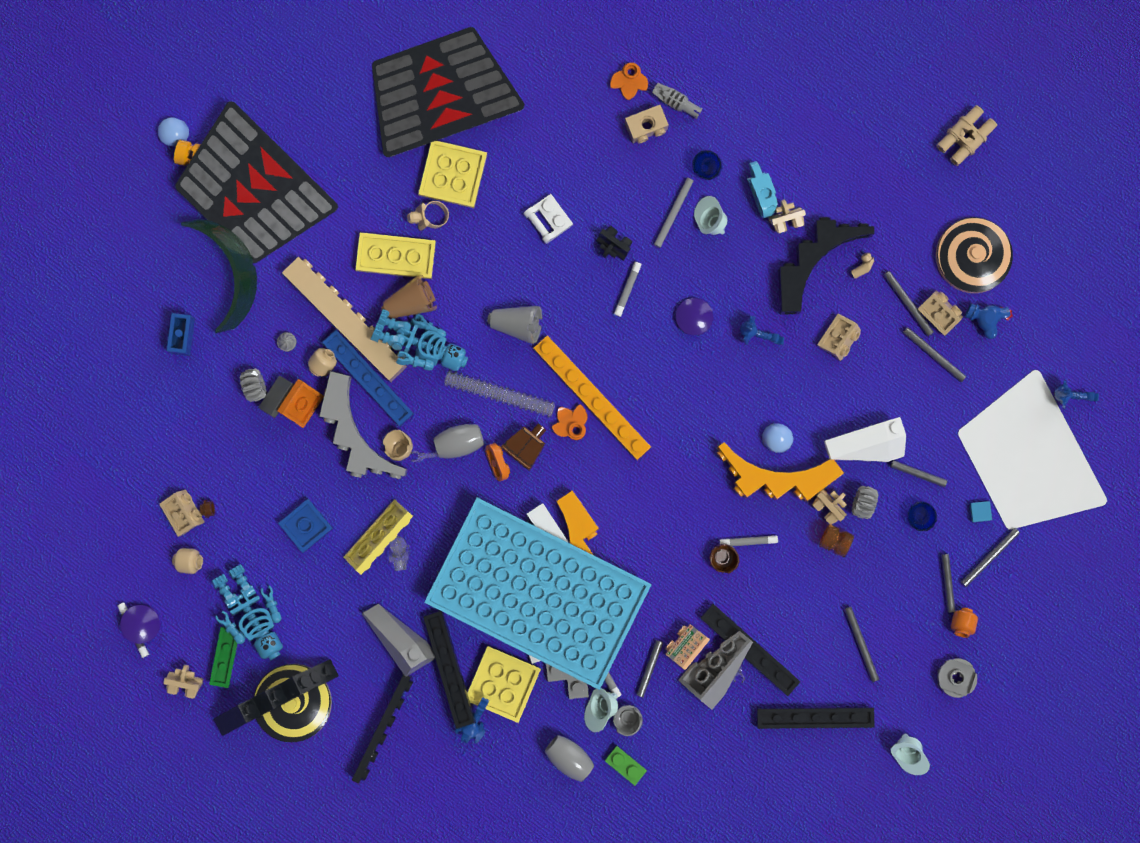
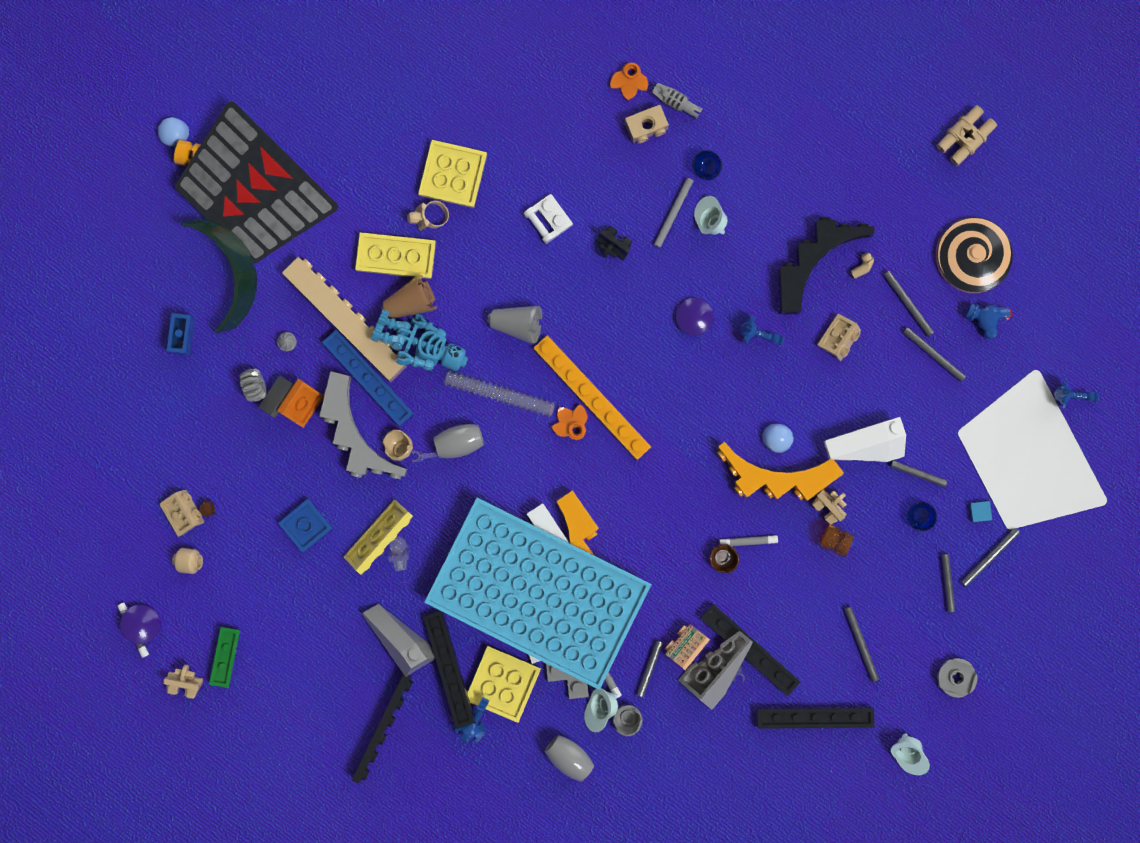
dark azure piece [211,564,283,661] -> none
black arch [214,659,339,736] -> none
dish [254,664,332,742] -> none
tan head [308,348,337,376] -> none
sticker [372,27,525,157] -> none
orange plate [485,443,510,481] -> none
reddish brown torso [501,423,546,471] -> none
bright green plate [605,746,647,786] -> none
light grey bar [614,262,642,317] -> none
medium azure piece [747,161,777,218] -> none
tan hips [768,199,806,233] -> none
light grey gear [852,486,879,519] -> none
tan bracket [918,290,963,336] -> none
orange head [951,608,978,638] -> none

